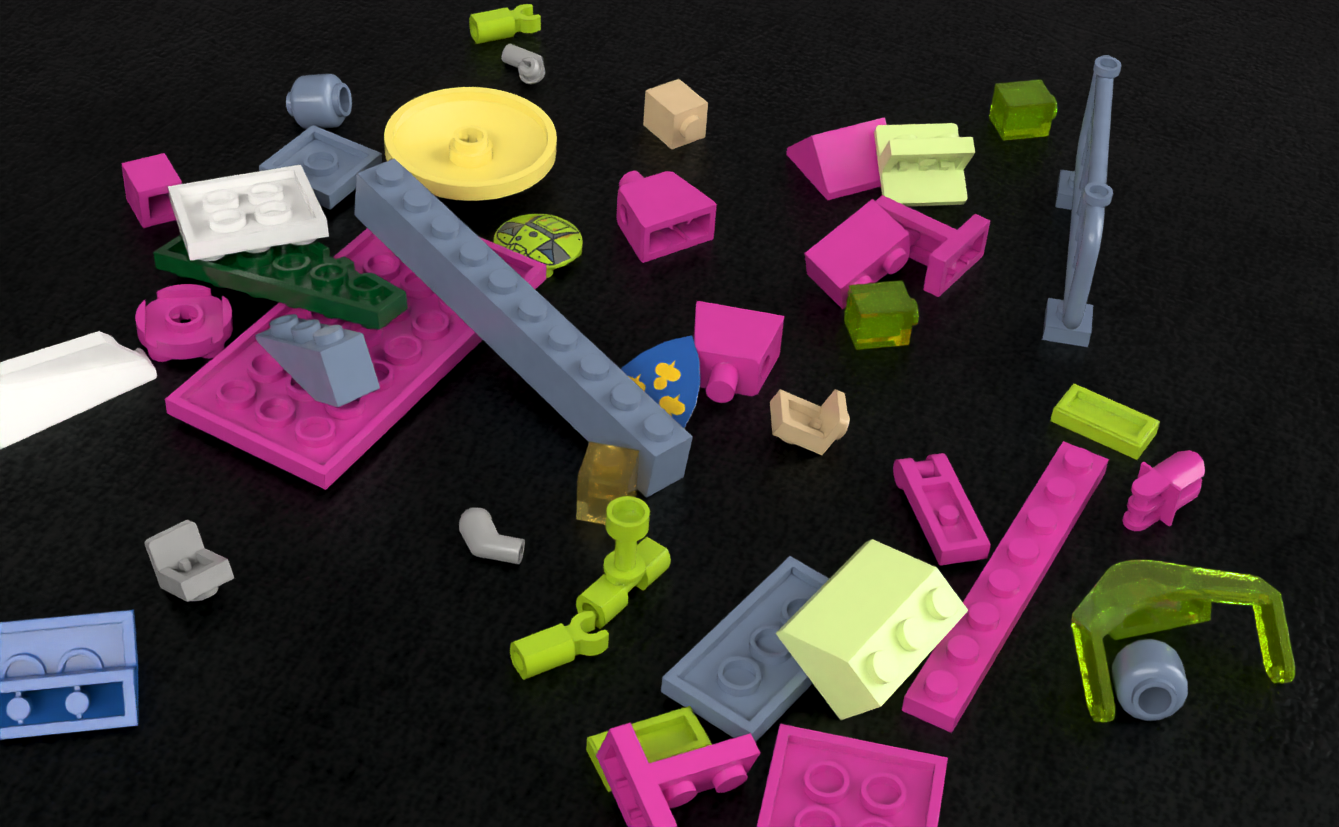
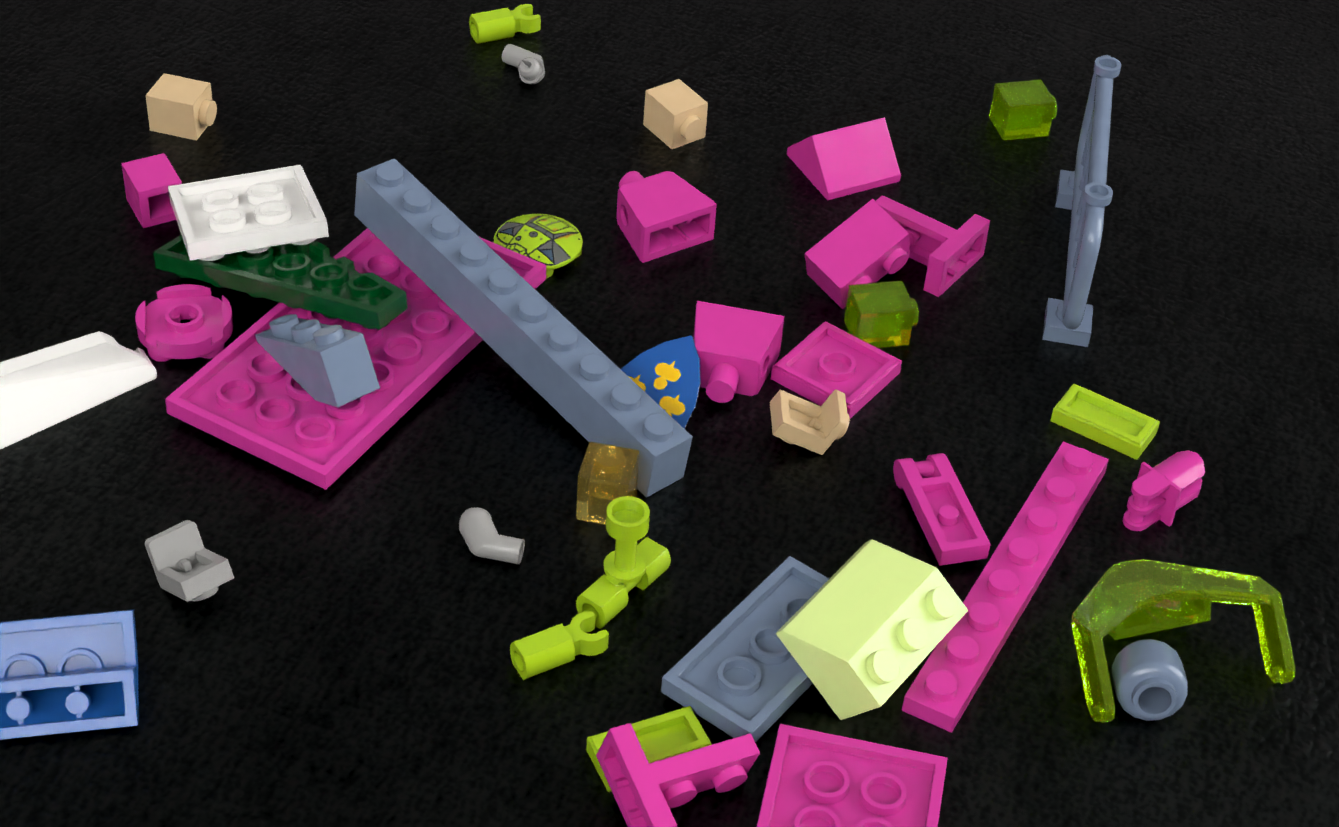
sand blue plate [259,125,382,209] -> none
sand blue head [286,74,352,129] -> none
light yellow dish [384,87,557,201] -> none
yellowish green bracket [874,123,975,206] -> none
none -> tan brick [145,73,217,141]
none -> dark pink tile [771,321,902,419]

